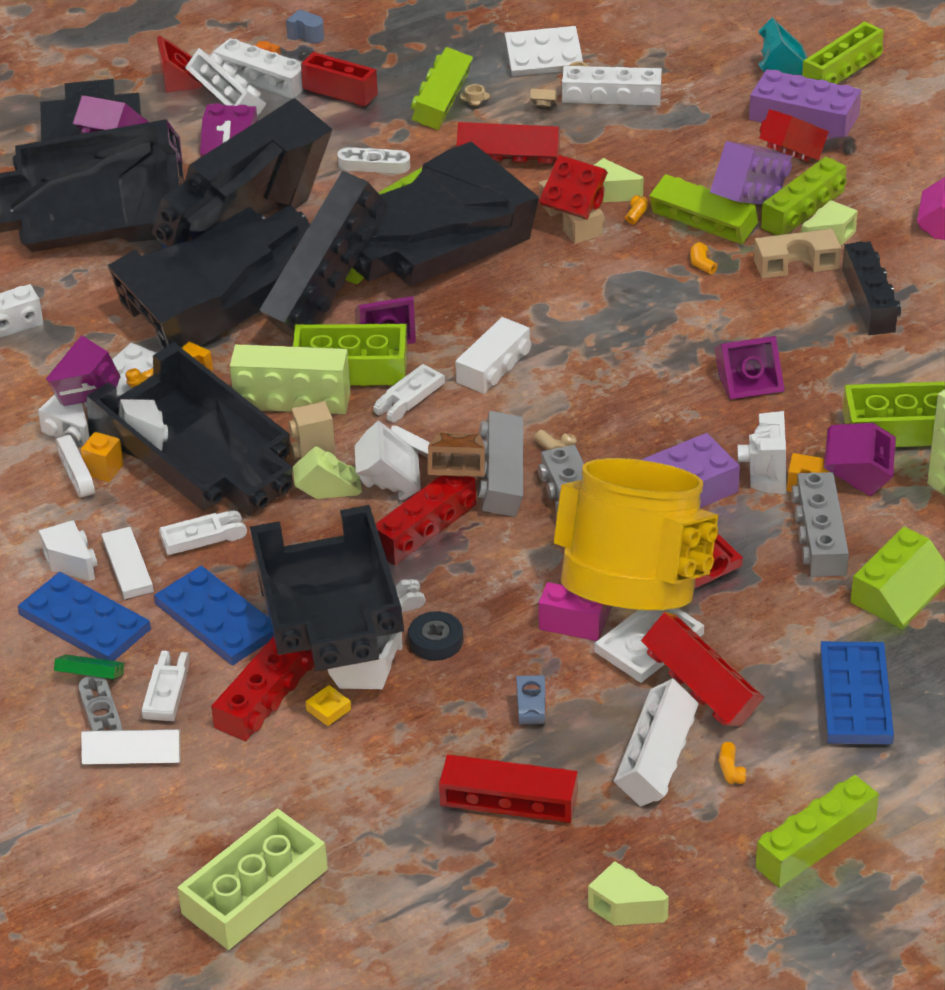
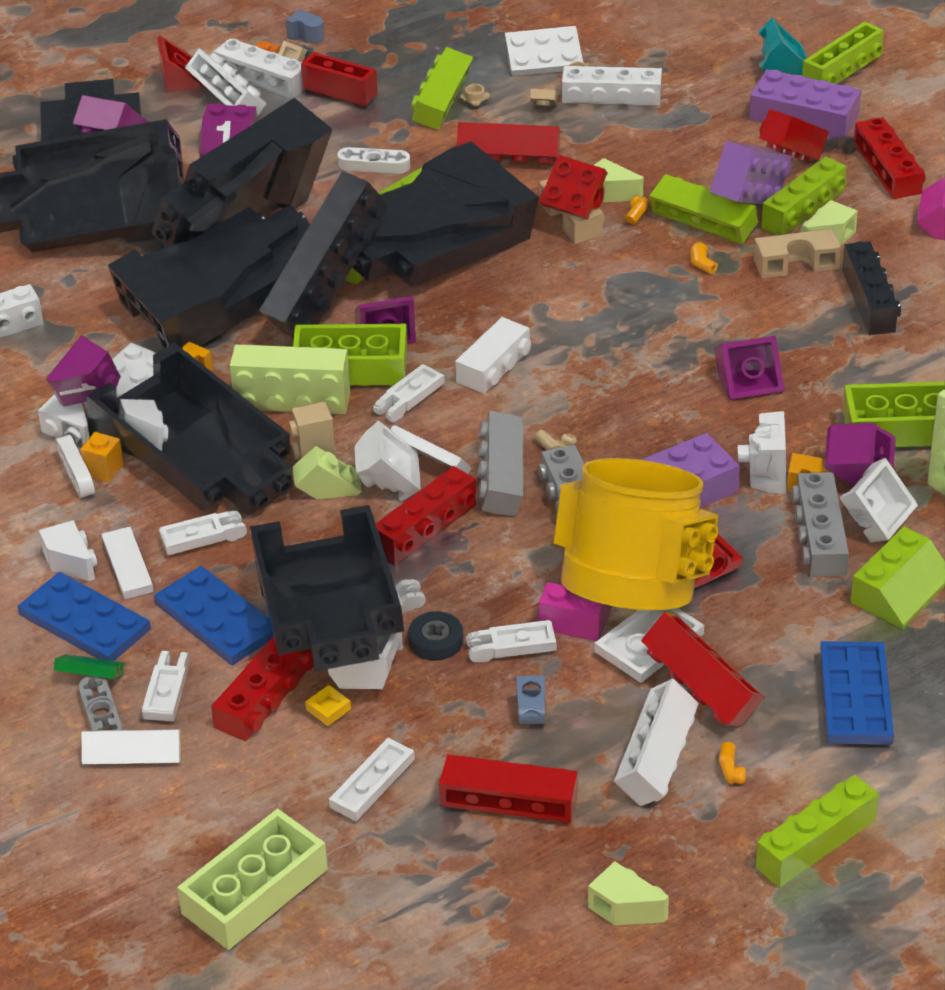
light orange arm [125,368,153,388] -> none
medium nougat torso [428,432,485,477] -> none
none -> tan plate [278,41,307,62]
none -> white plate [329,738,415,821]
none -> white hinge [466,620,557,663]
none -> white brick [840,458,918,543]
none -> red brick [854,117,926,200]

